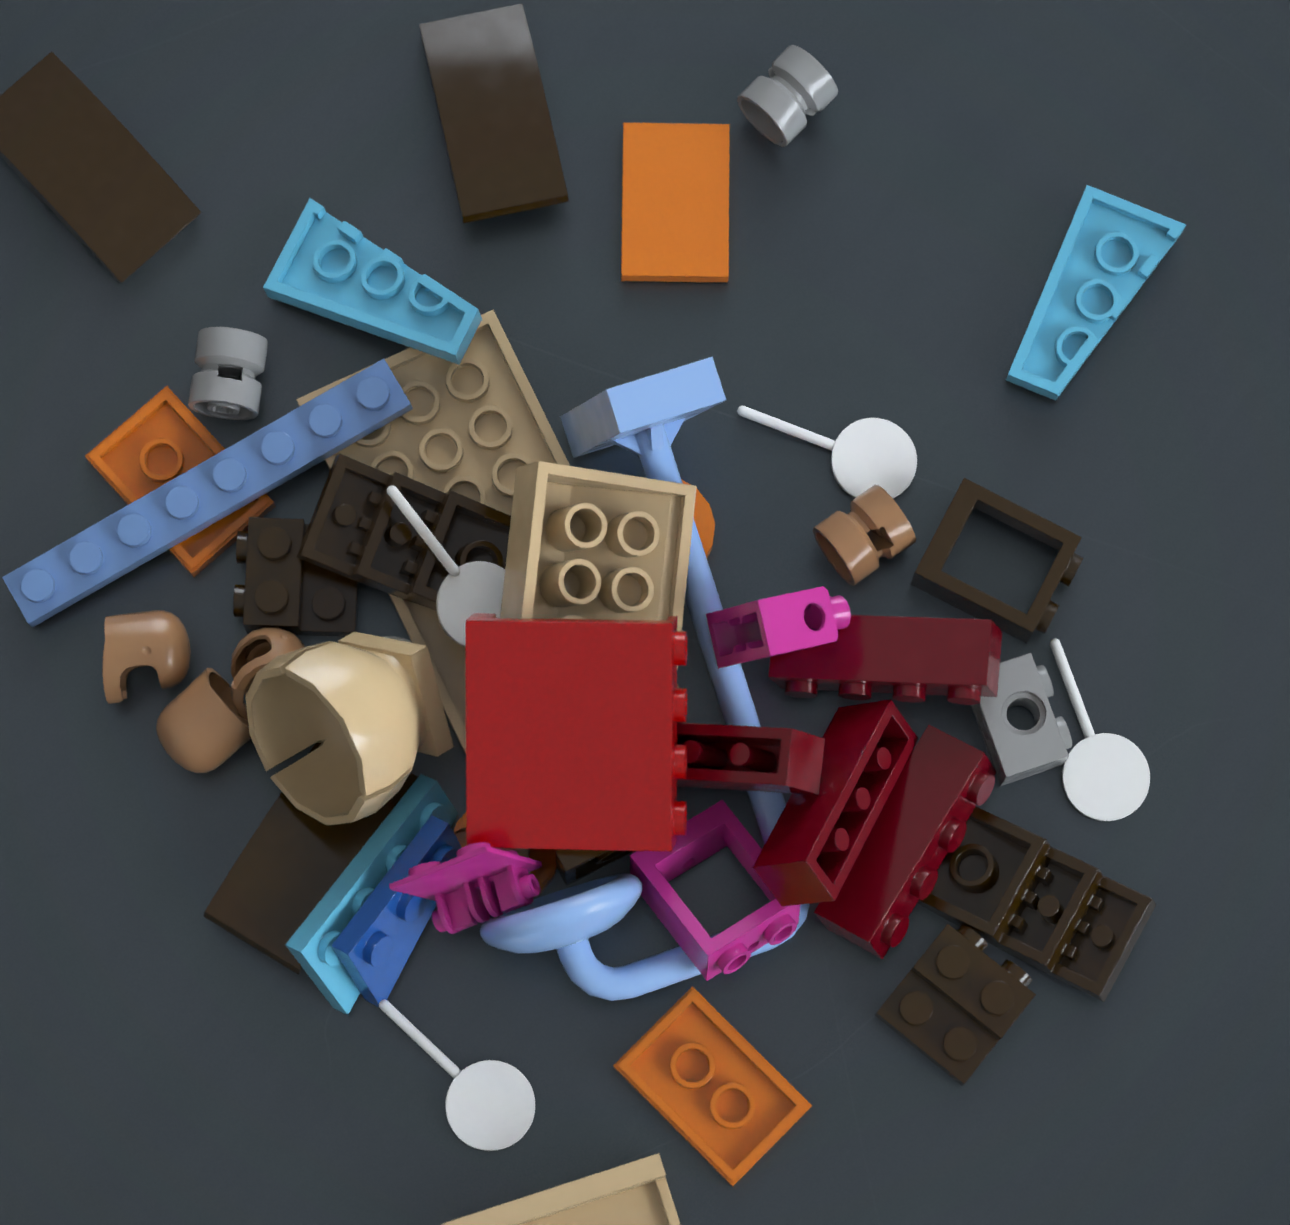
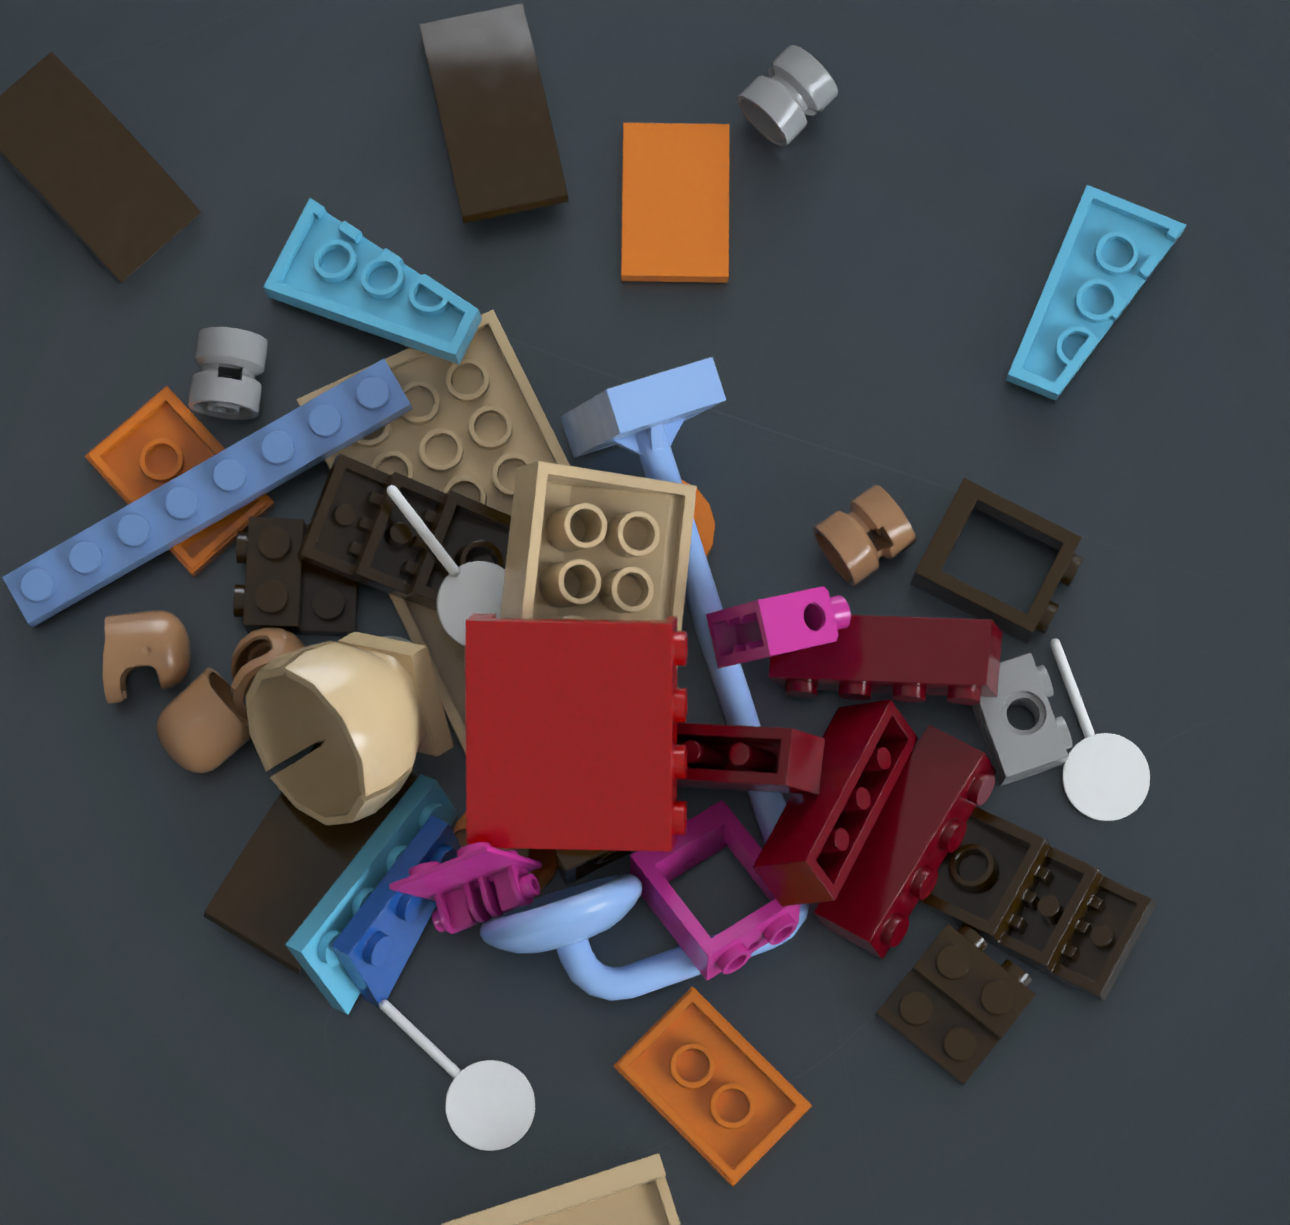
white piece [737,406,917,499] -> none

